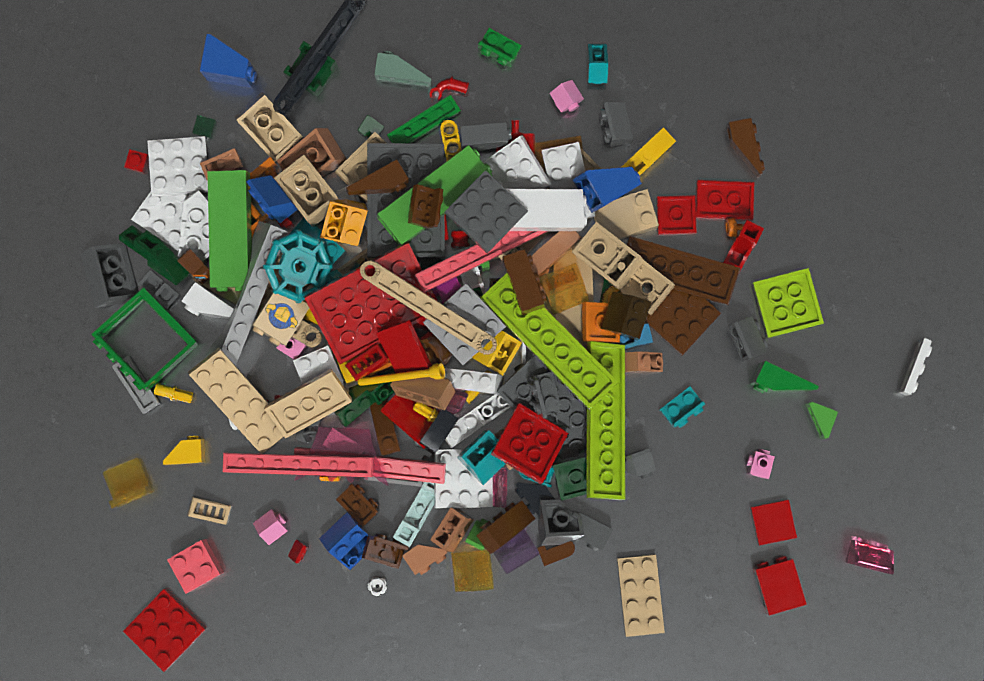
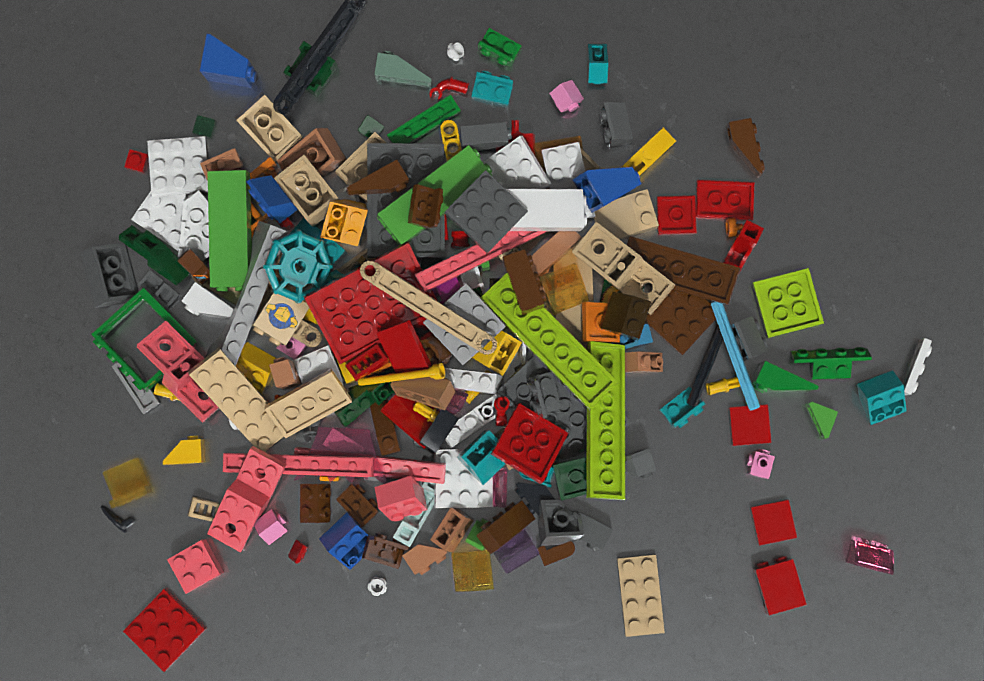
none -> black bar [101,505,134,533]
none -> coral bracket [137,321,219,423]
none -> coral bracket [207,446,287,552]
none -> yellow slope [236,342,277,396]
none -> nougat arch [269,357,302,390]
none -> reddish brown bracket [300,484,331,523]
none -> coral brick [374,476,427,521]
none -> white plate [447,43,464,61]
none -> teal bracket [471,71,513,107]
none -> red piece [494,397,510,426]
none -> black axle [687,323,723,407]
none -> yellow axle [706,377,741,395]
none -> medium azure axle [711,302,760,410]
none -> red tile [729,404,771,446]
none -> green bracket [791,347,872,379]
none -> teal slope [857,370,907,425]

